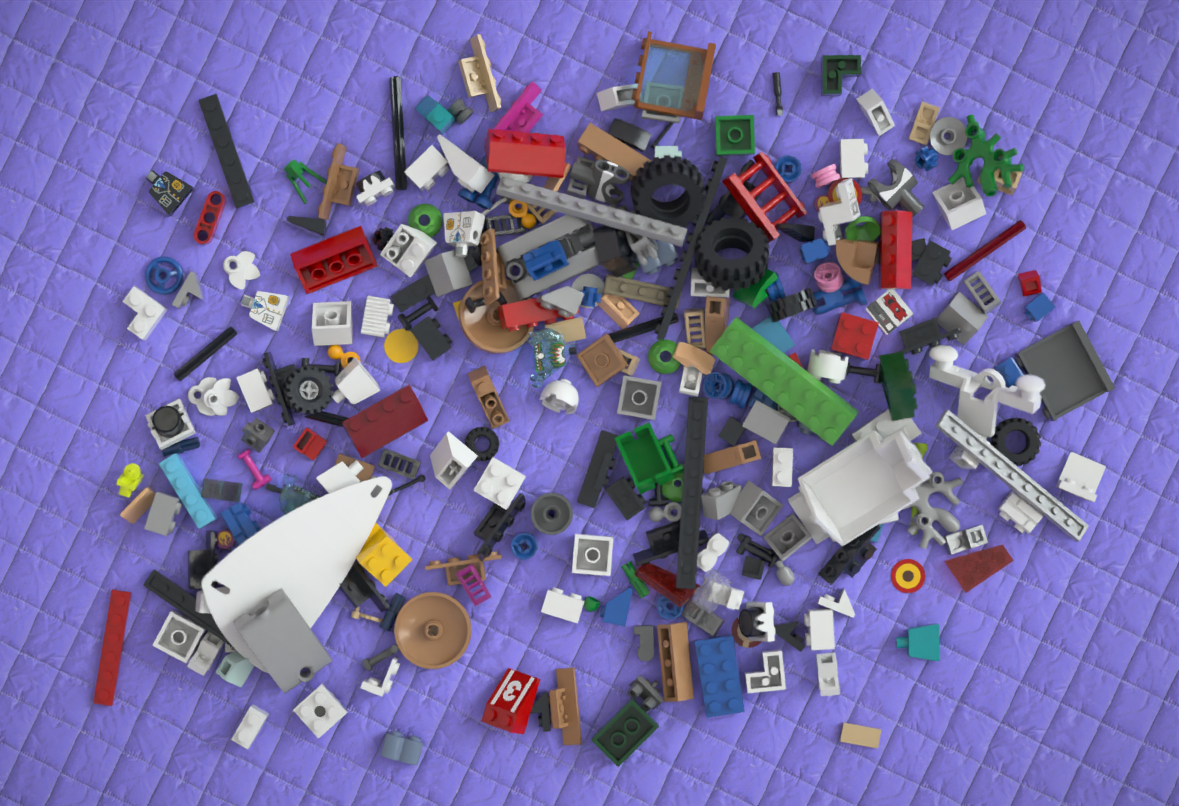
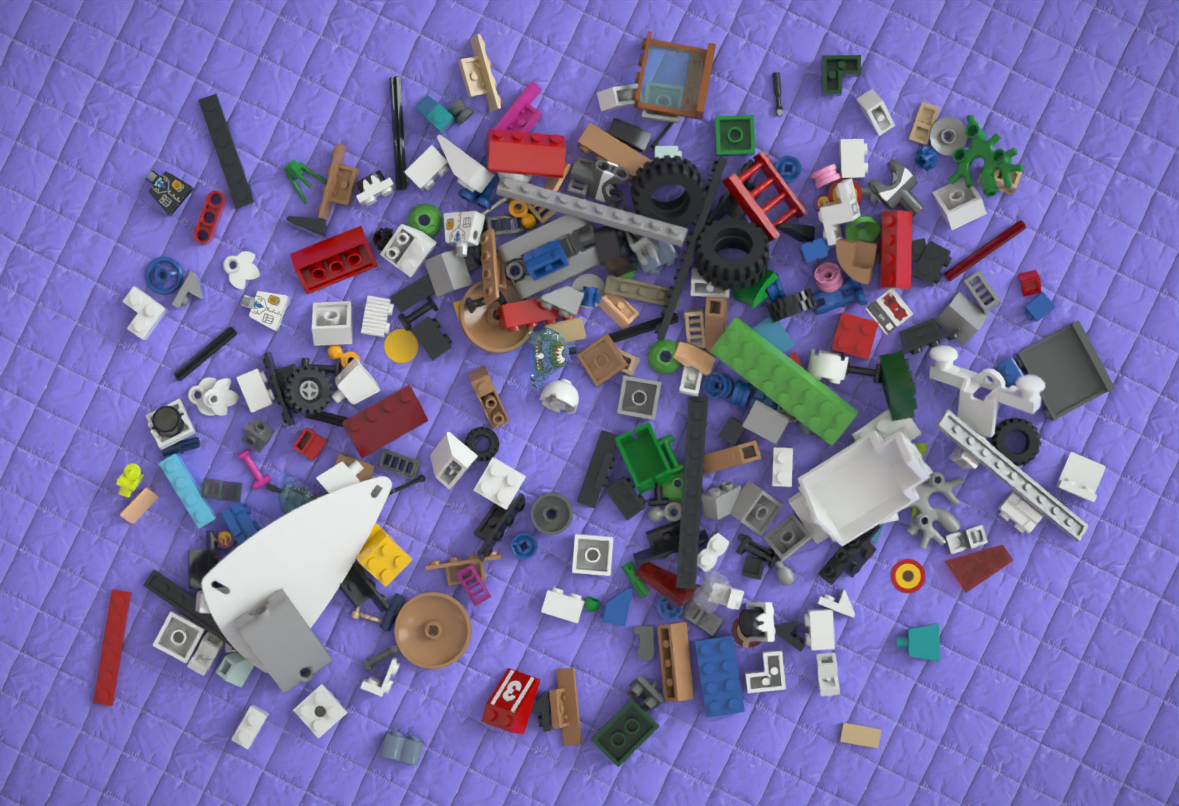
light grey slope [144,491,182,536] -> none

